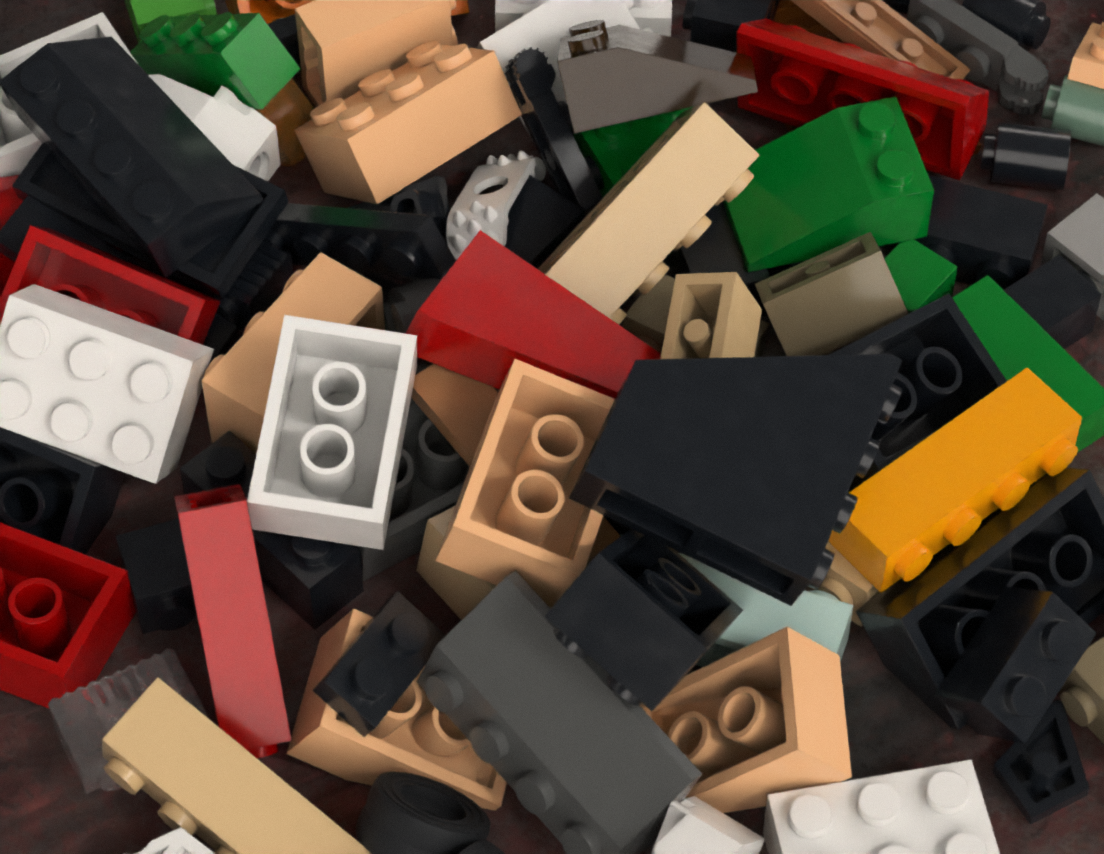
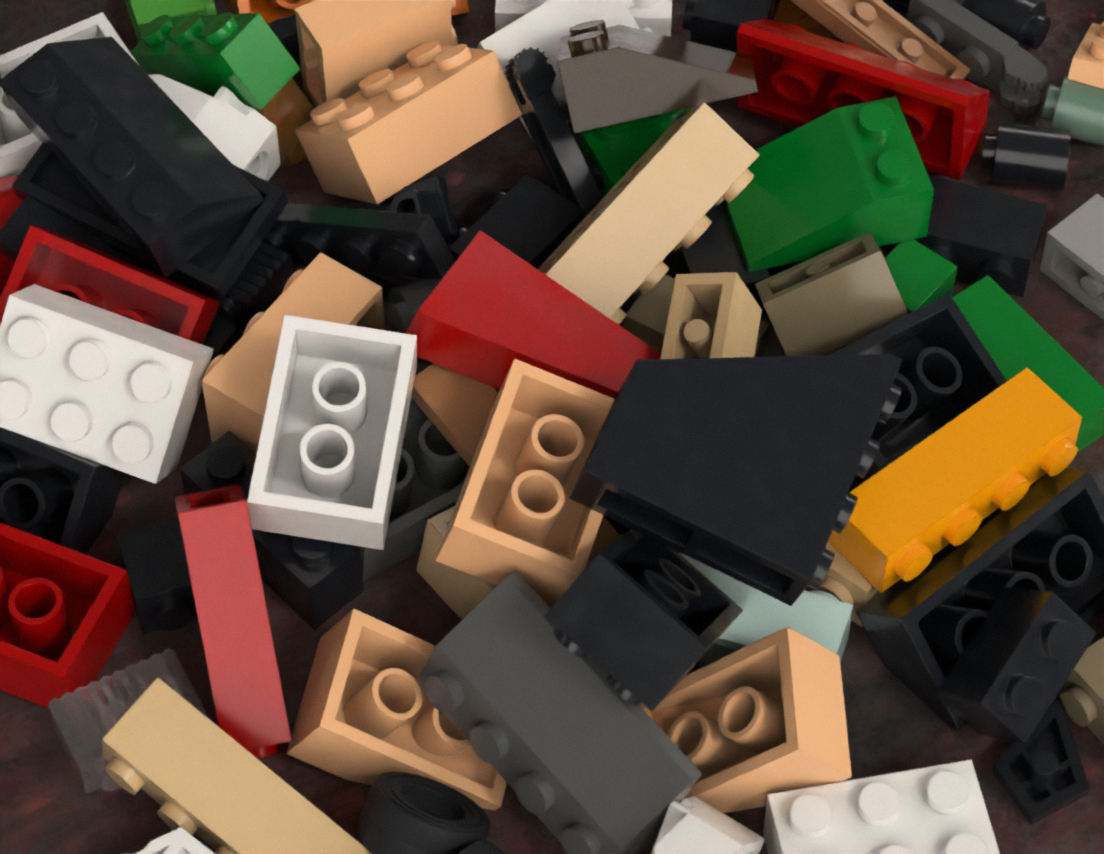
black plate [313,591,446,737] -> none
white piece [446,150,546,260] -> none
black brick [1004,254,1102,349] -> none

